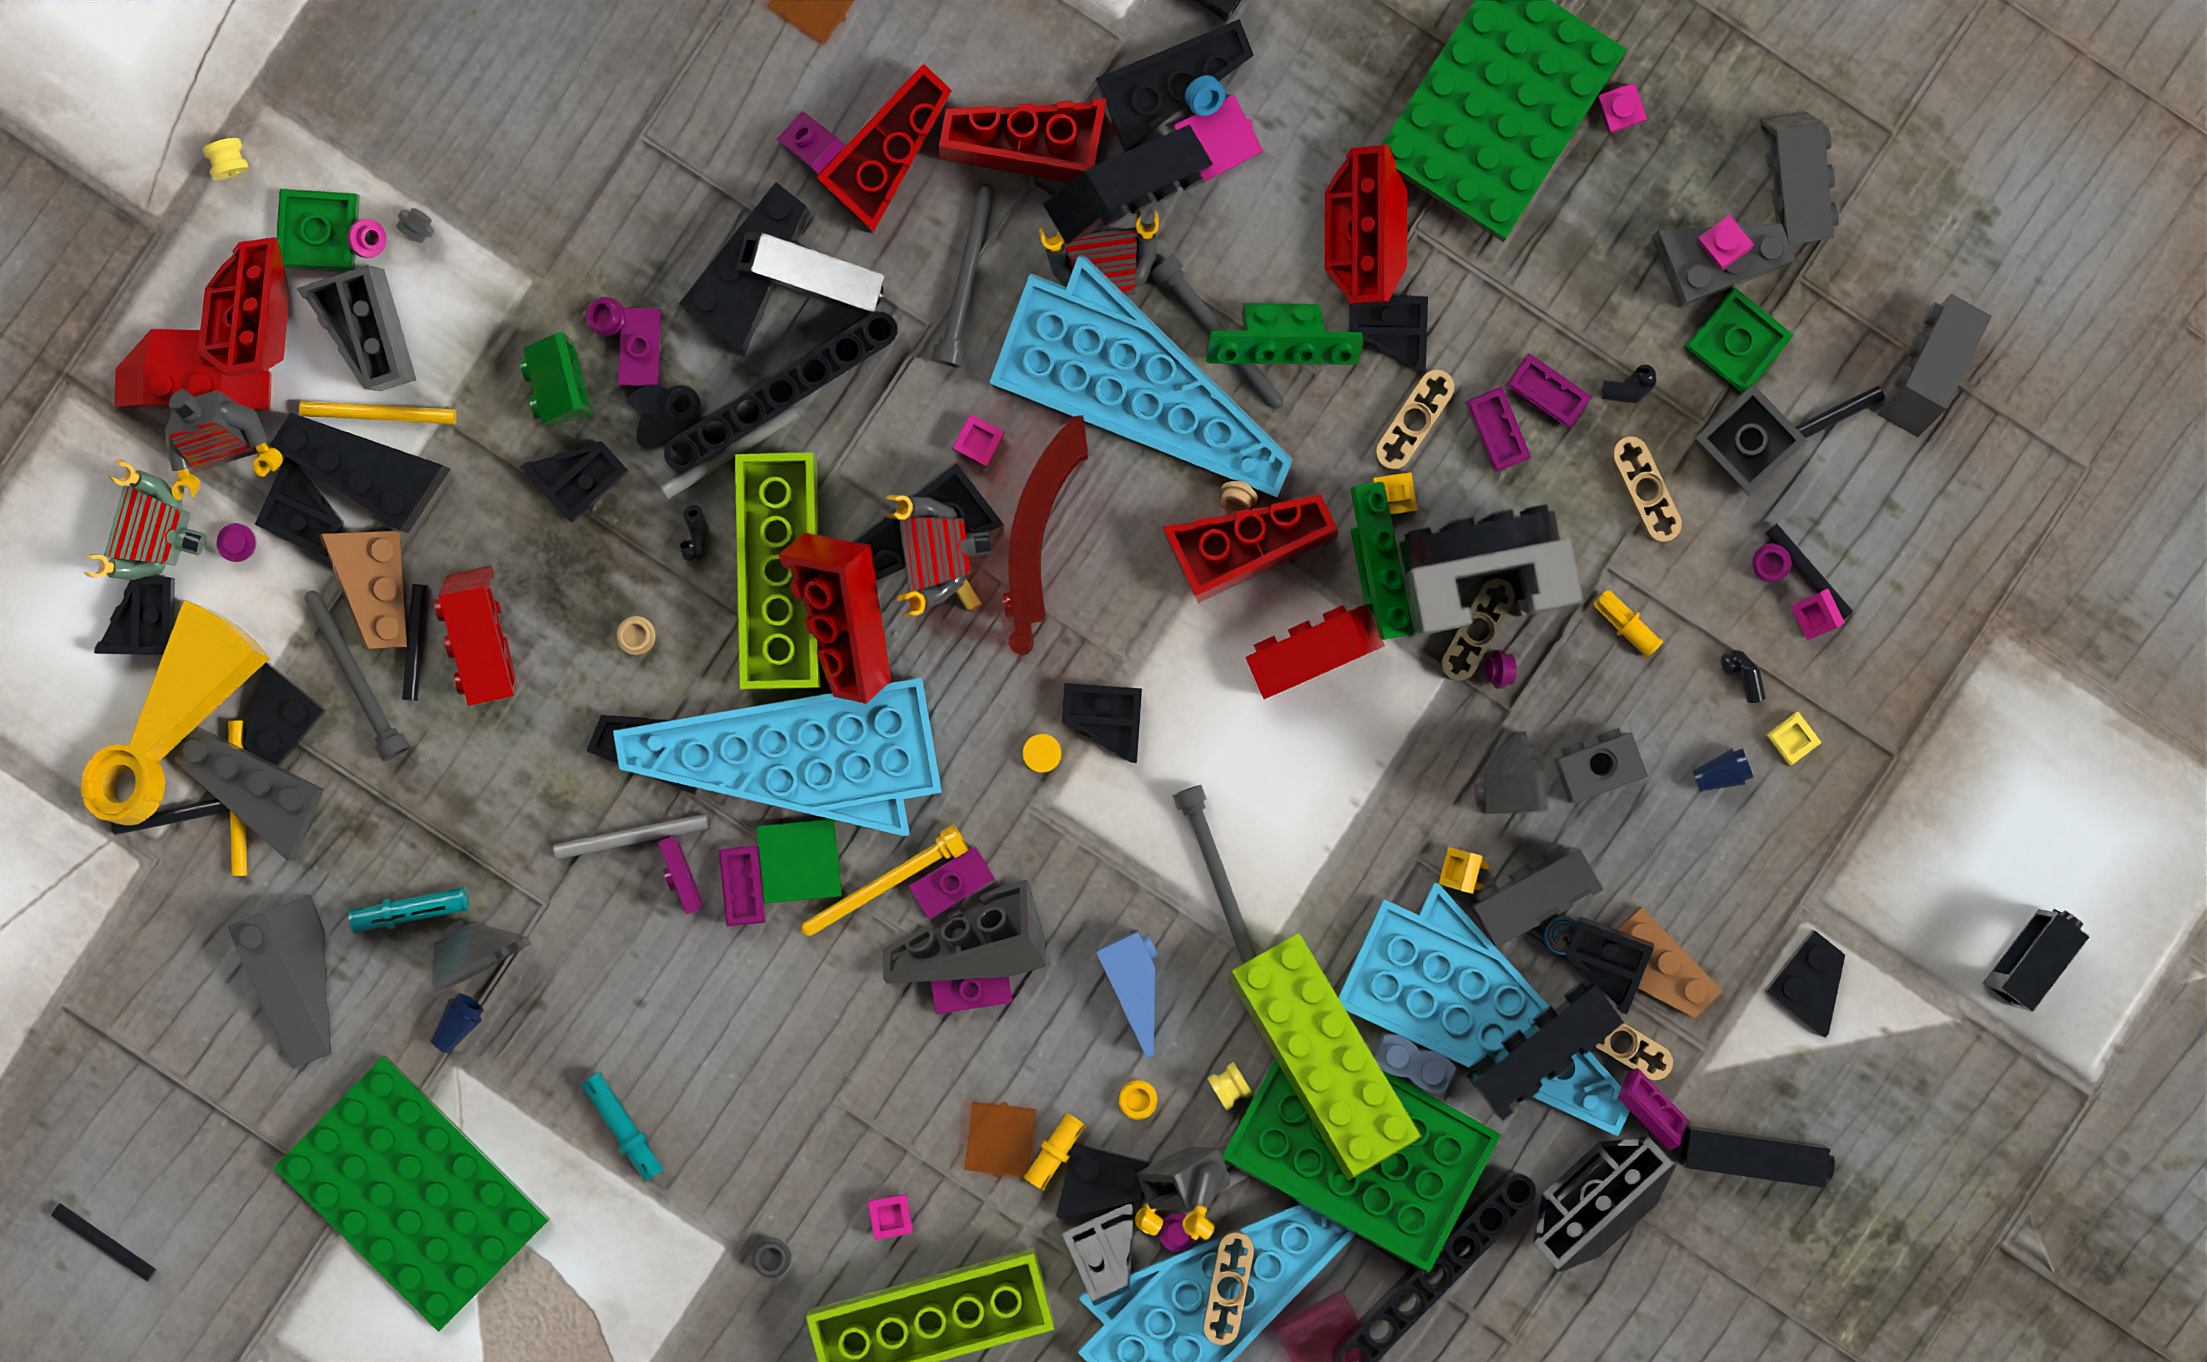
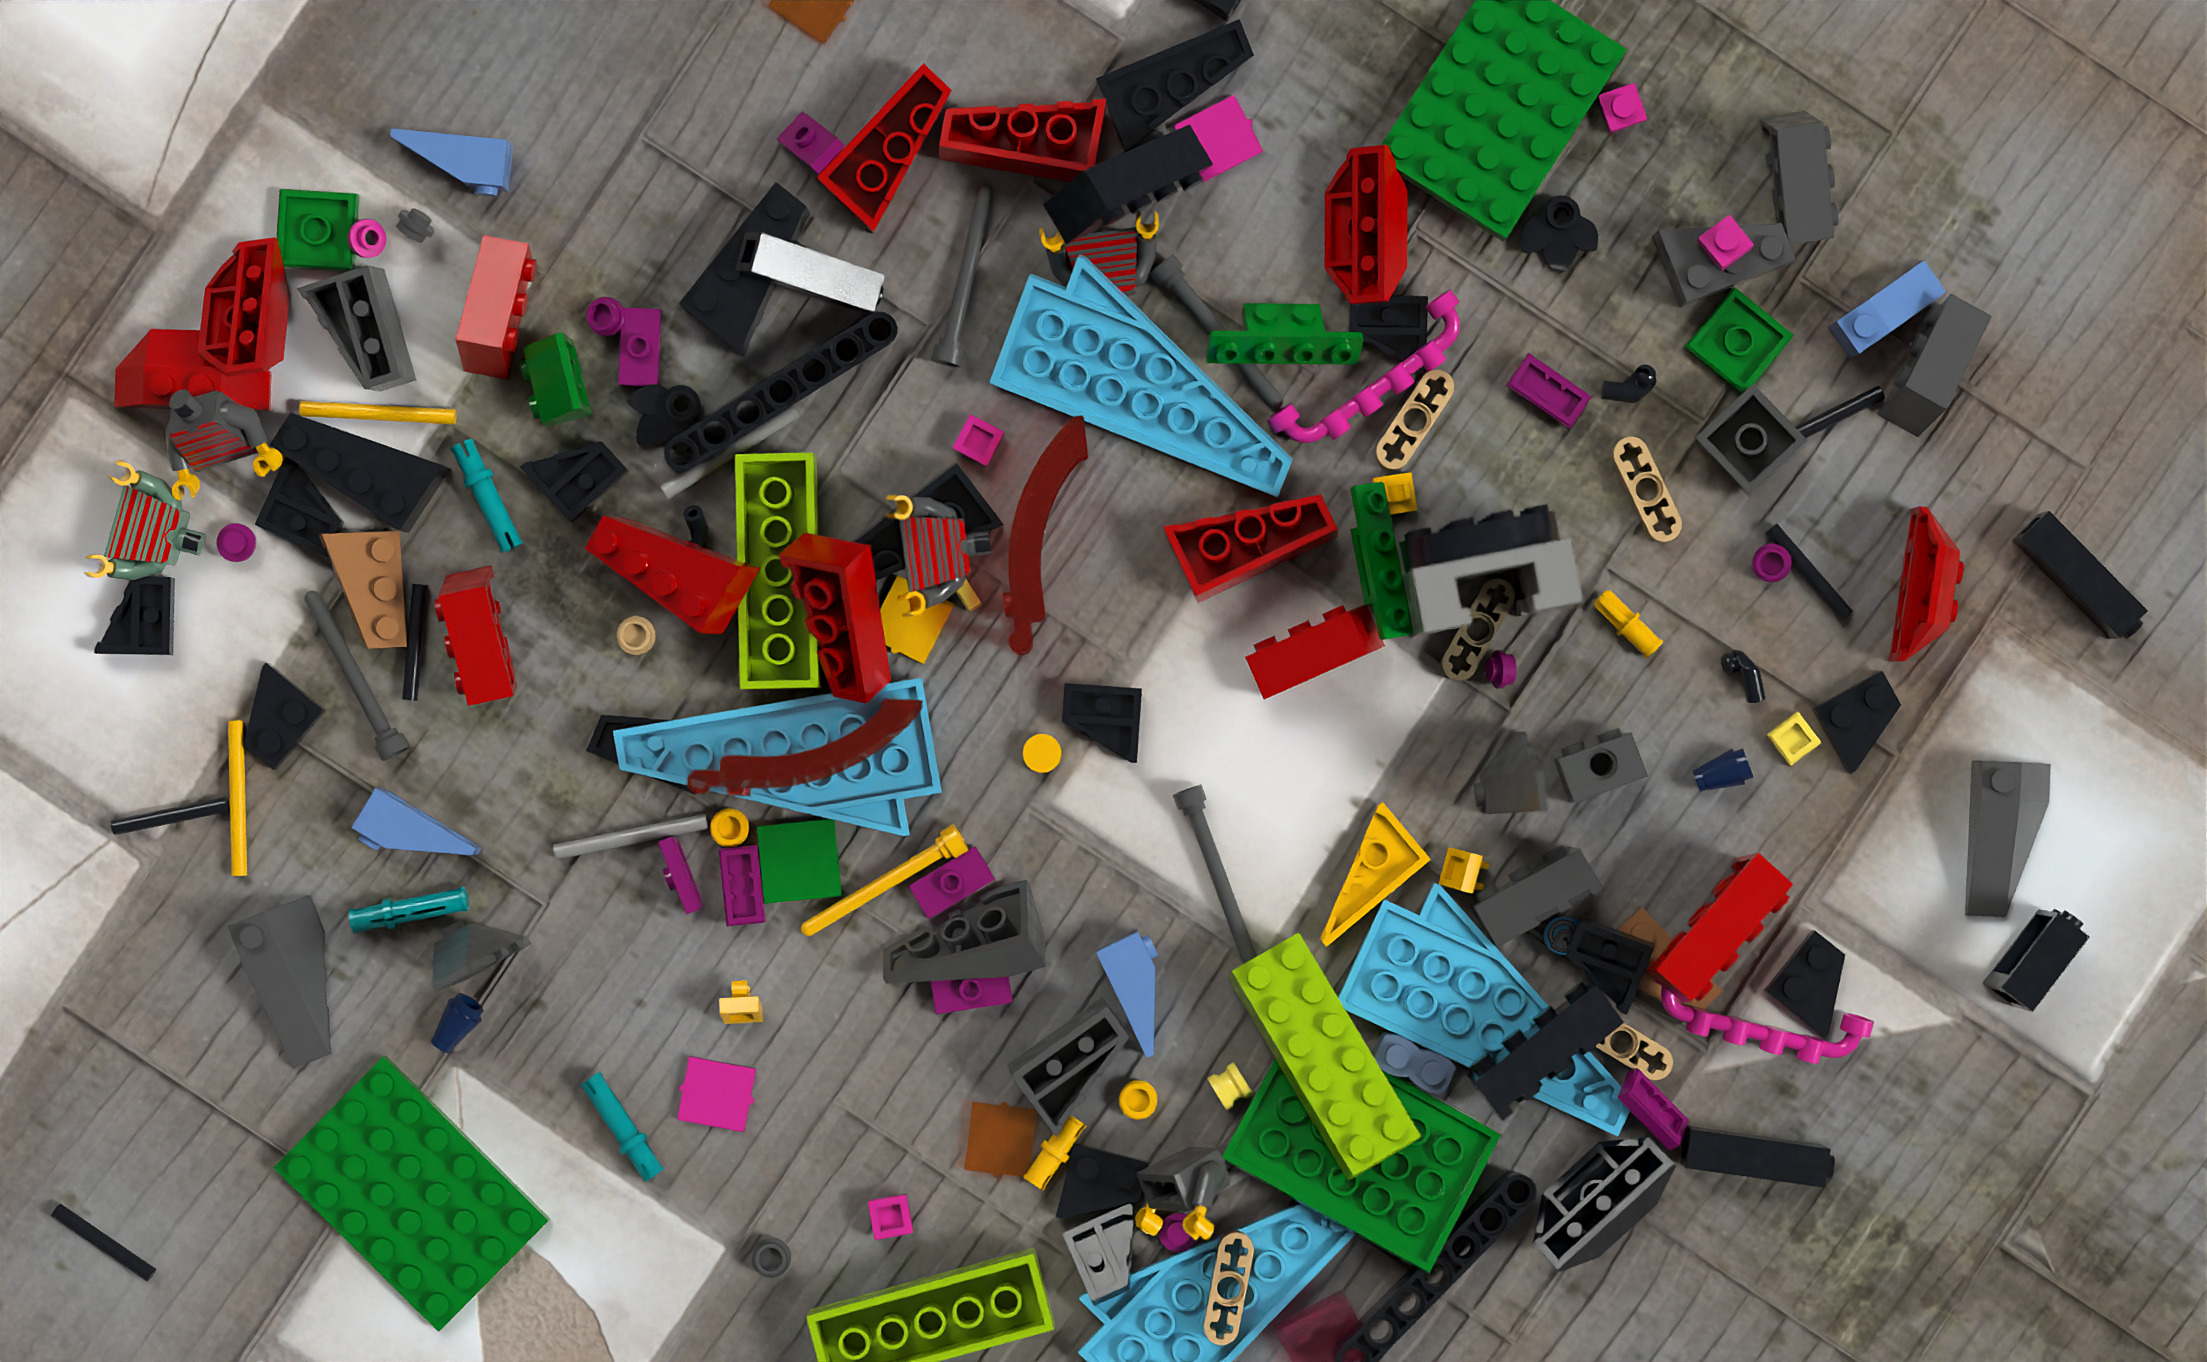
yellow piece [80,600,270,825] -> none
dark grey wing [174,726,324,861] -> none
light yellow wheel [202,138,250,180] -> none
dark azure tile [1185,75,1225,116] -> none
tan plate [1219,480,1258,514] -> none
magenta plate [1465,386,1532,473] -> none
dark pink plate [1791,589,1845,640] -> none
none -> medium blue slope [351,787,482,855]
none -> medium blue slope [390,128,513,197]
none -> teal pin [450,438,524,554]
none -> wedge [455,235,537,380]
none -> red wedge [584,515,760,634]
none -> dark pink piece [677,1056,756,1132]
none -> clear red windscreen [687,699,923,796]
none -> yellow tile [710,808,750,847]
none -> yellow tile [719,980,763,1024]
none -> yellow piece [880,575,955,664]
none -> dark grey wedge [1008,997,1129,1137]
none -> dark pink bar [1267,289,1460,443]
none -> yellow wing [1320,802,1431,947]
none -> black plate [1520,195,1598,274]
none -> red wedge [1648,852,1794,1003]
none -> dark pink bar [1655,979,1874,1064]
none -> black wing [1812,671,1901,774]
none -> medium blue slope [1828,261,1946,358]
none -> red wedge [1889,506,1964,662]
none -> dark grey wedge [1965,760,2051,917]
none -> black brick [2012,511,2148,639]

